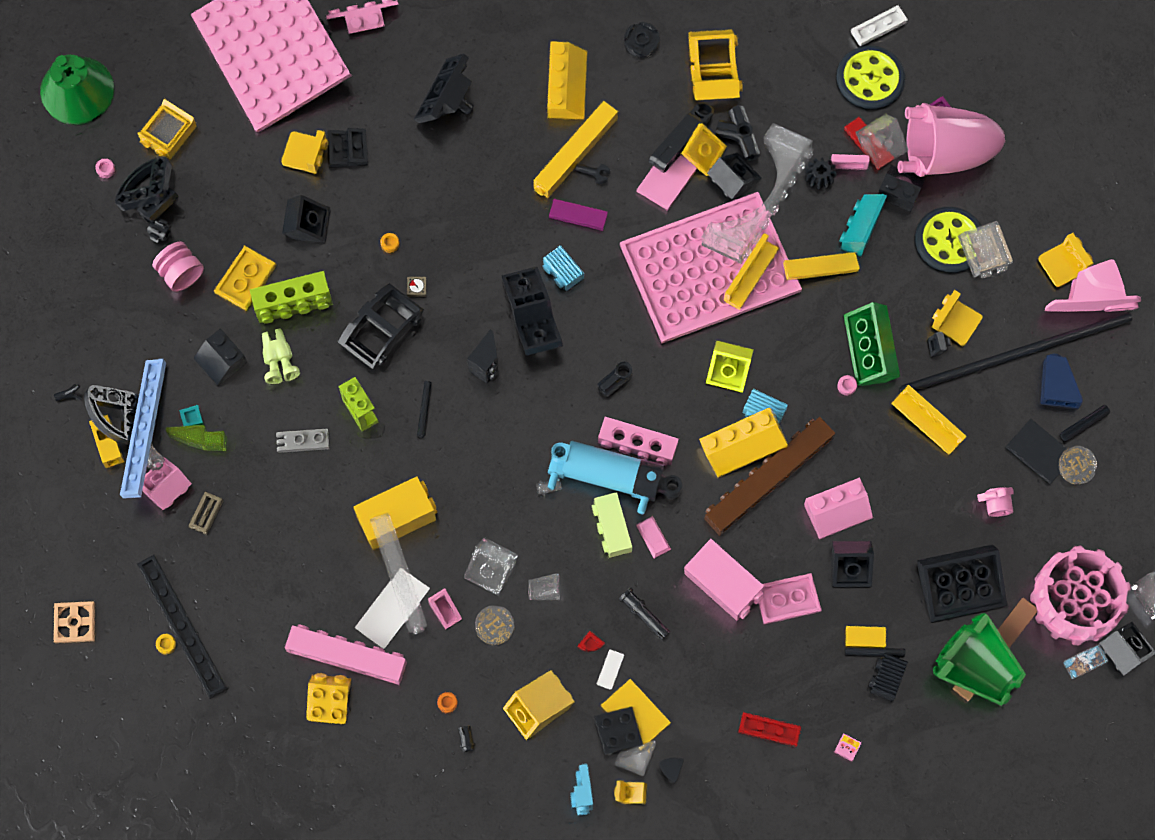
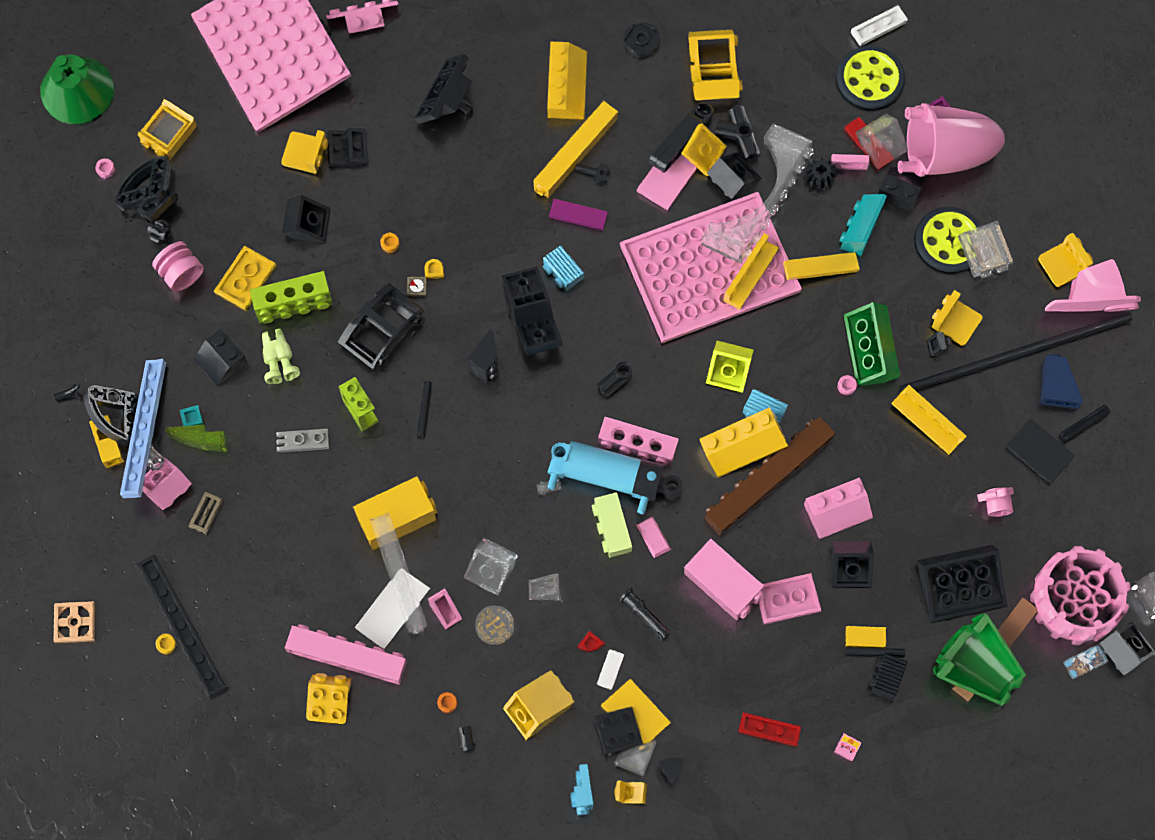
clear tile [1059,446,1097,484] -> none
none -> yellow tile [425,259,444,279]

